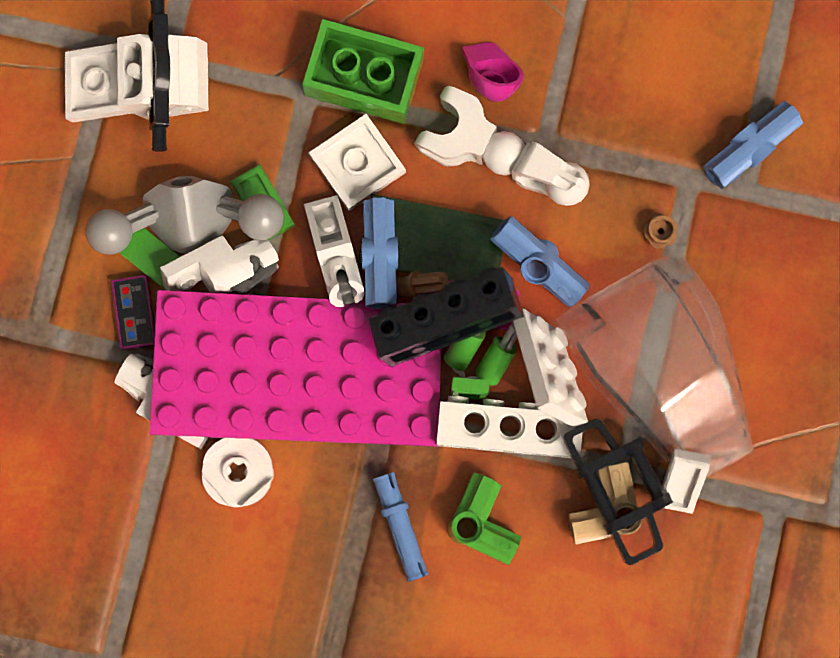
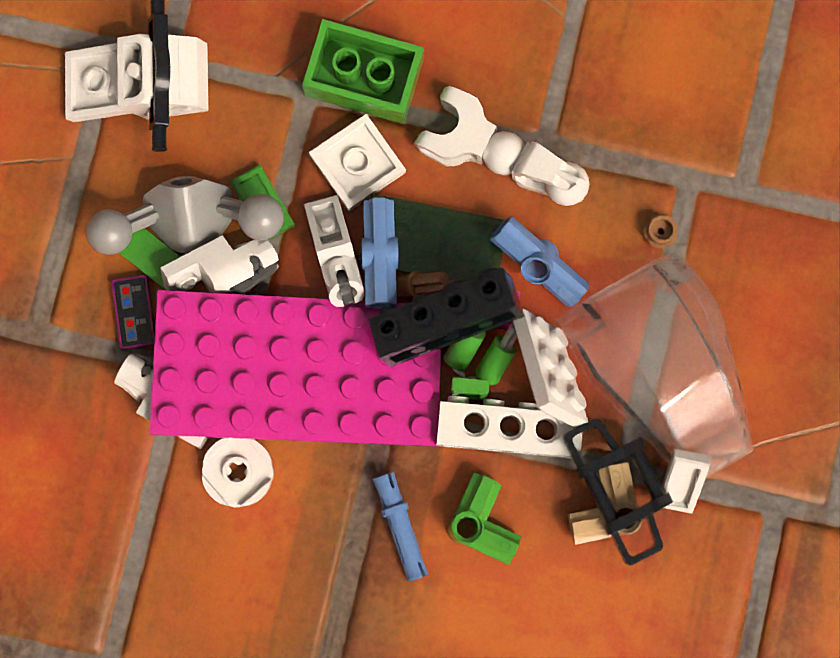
dark pink cap [461,42,524,102] -> none
medium blue piece [703,101,803,190] -> none

